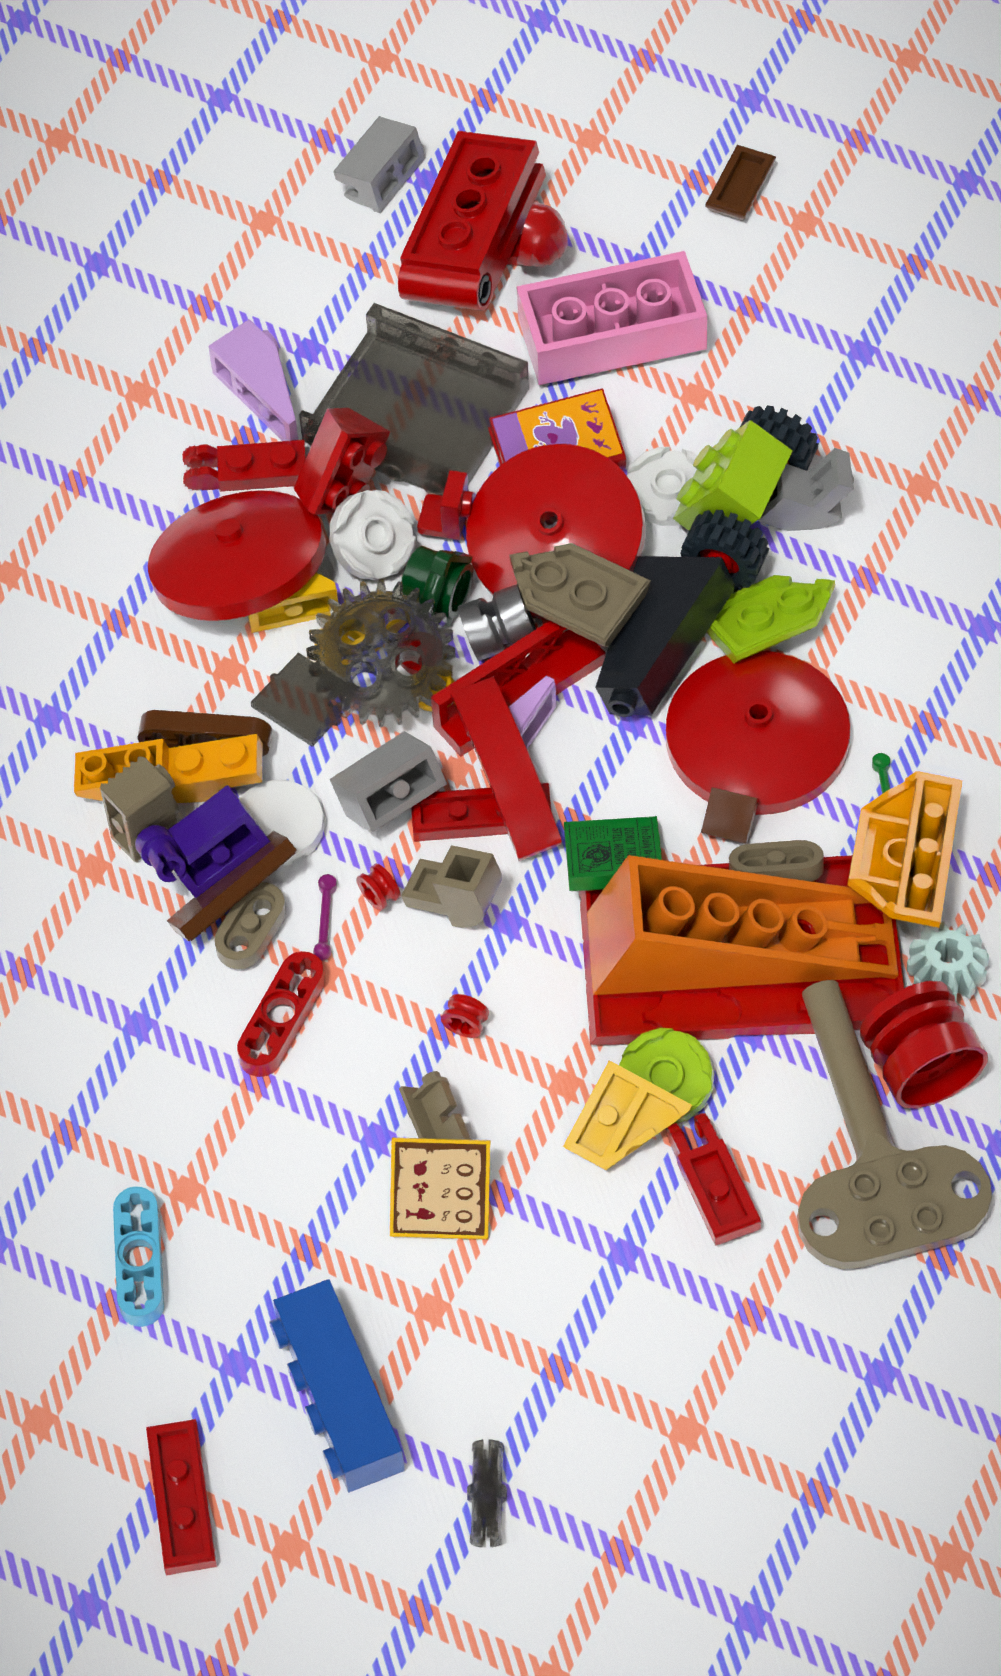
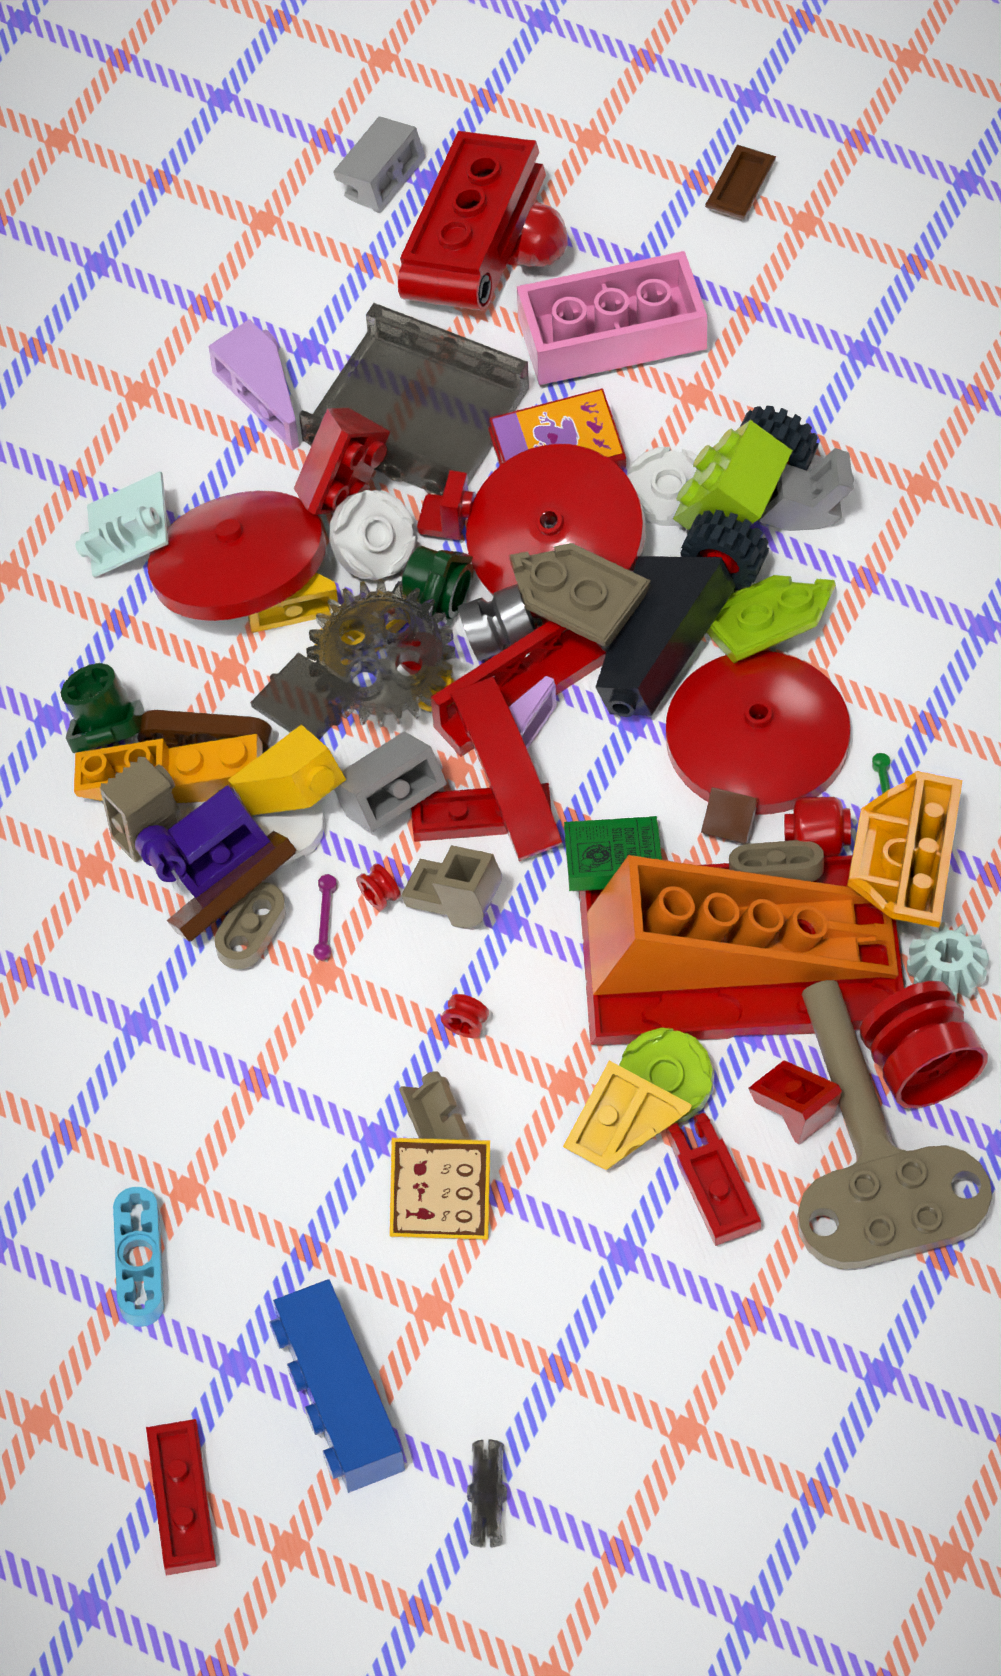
red hinge [182,440,306,492] -> none
red beam [237,951,325,1077] -> none
none -> dark green piece [60,663,144,753]
none -> light aqua hinge [75,471,168,578]
none -> yellow slope [228,724,346,815]
none -> red slope [748,1060,842,1145]
none -> red head [784,797,851,857]

